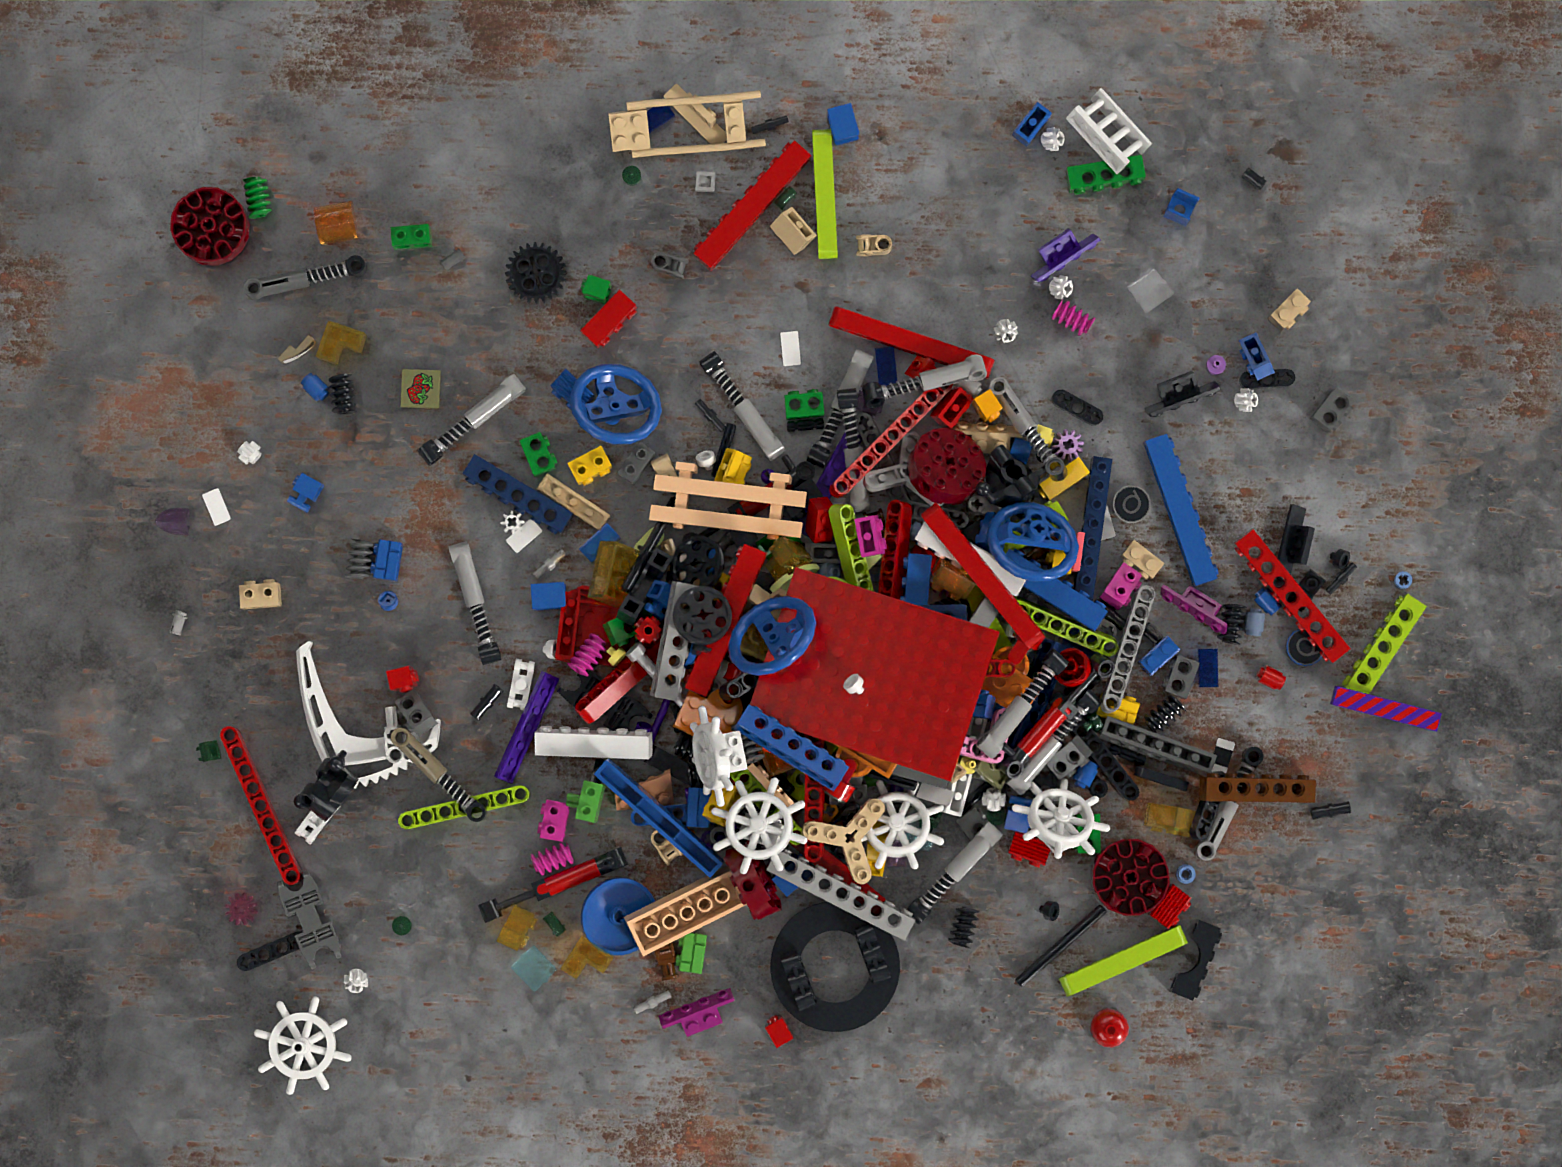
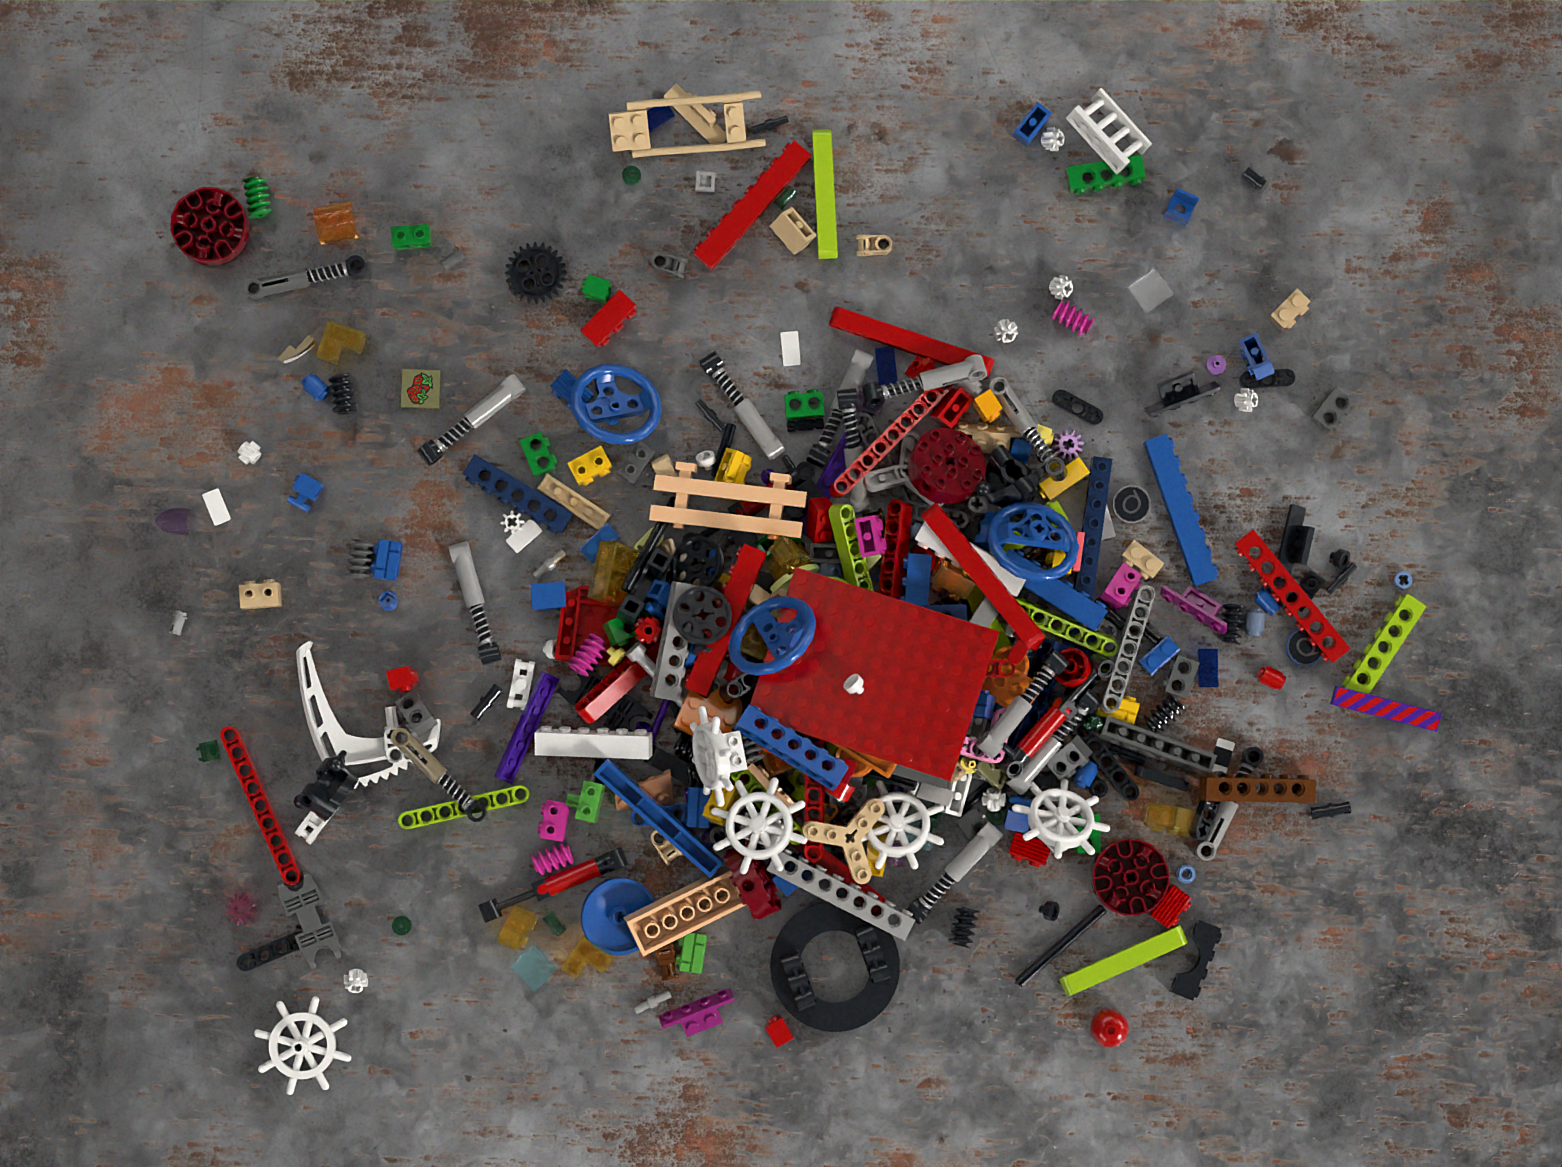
blue piece [827,103,859,146] -> none
dark purple bracket [1031,228,1101,282] -> none

